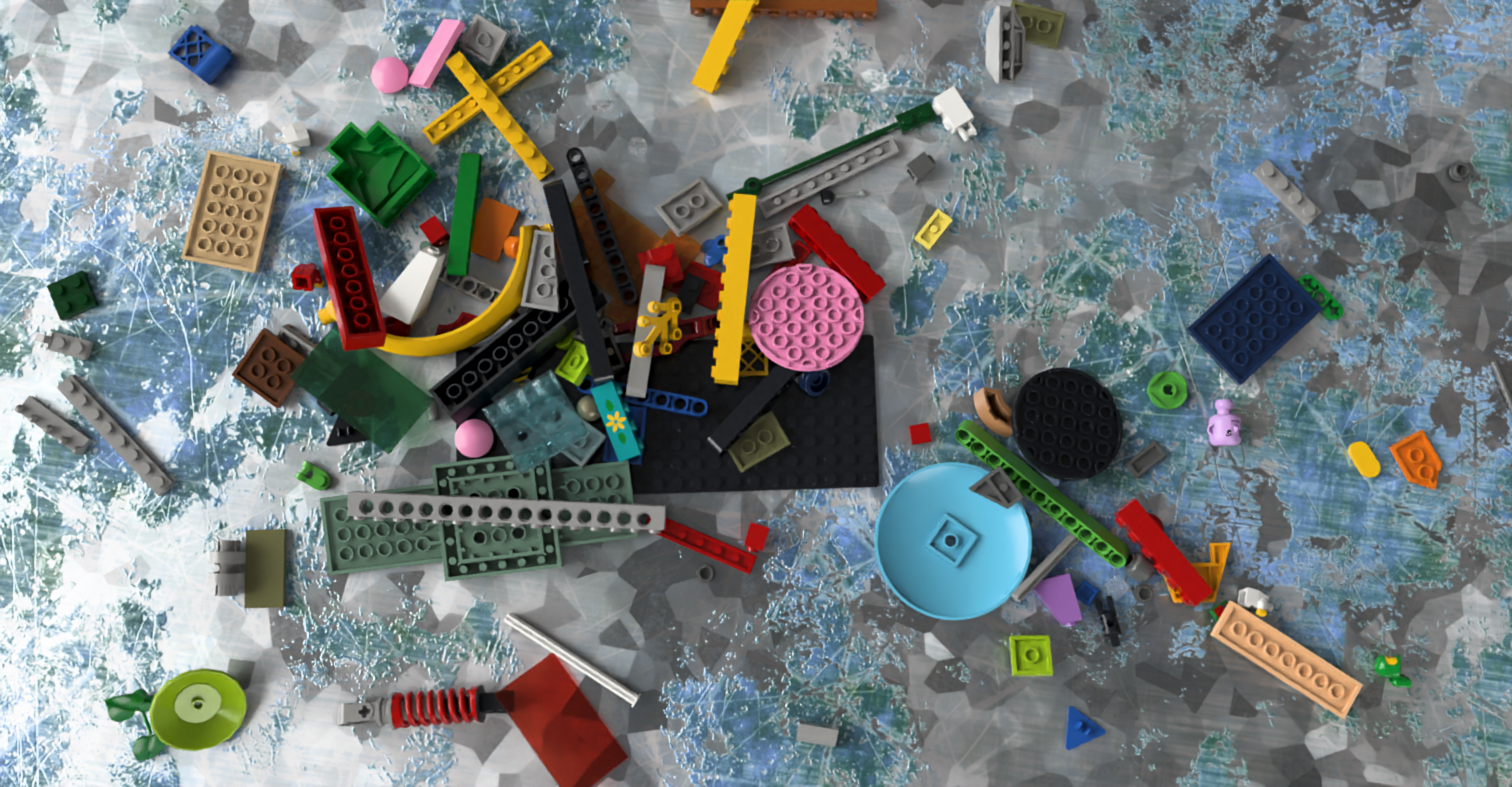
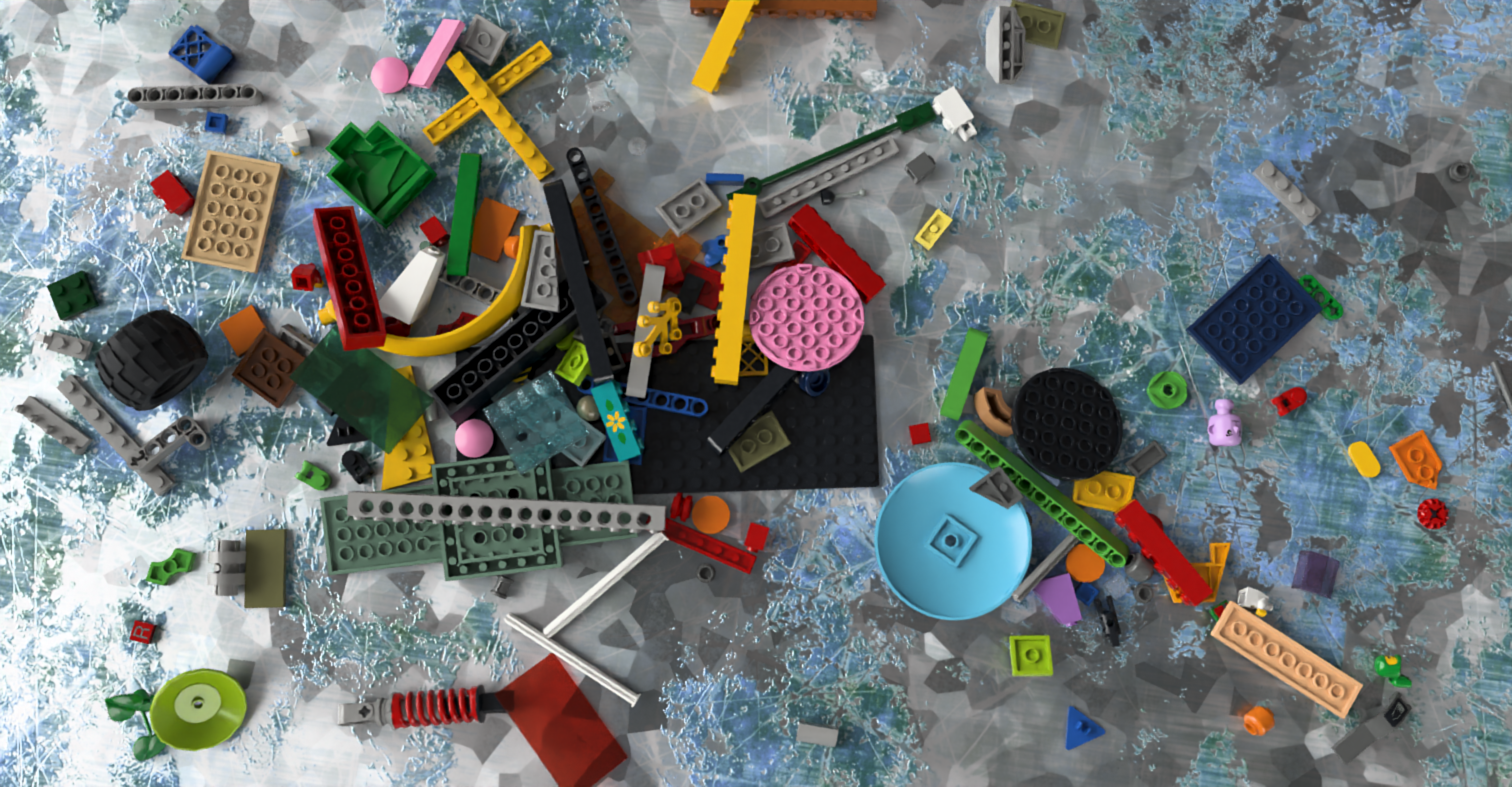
none -> black tyre [95,310,209,411]
none -> light grey beam [127,84,263,110]
none -> light grey beam [127,416,211,474]
none -> red tile [129,620,157,644]
none -> bright green tile [145,548,197,586]
none -> red brick [150,169,195,216]
none -> blue plate [204,112,229,134]
none -> orange tile [219,305,268,357]
none -> black plate [341,450,375,485]
none -> yellow wing [381,365,436,490]
none -> dark grey bush [490,575,514,599]
none -> white axle [543,530,669,638]
none -> red wheel [670,492,693,522]
none -> orange tile [692,496,730,534]
none -> blue tile [706,173,744,186]
none -> bright green beam [940,327,988,421]
none -> orange tile [1065,544,1105,583]
none -> yellow tile [1071,470,1136,512]
none -> orange head [1244,706,1275,736]
none -> red plate [1270,387,1307,417]
none -> clear purple slope [1291,551,1340,599]
none -> dark grey piece [1331,692,1412,765]
none -> red gear [1417,499,1450,530]

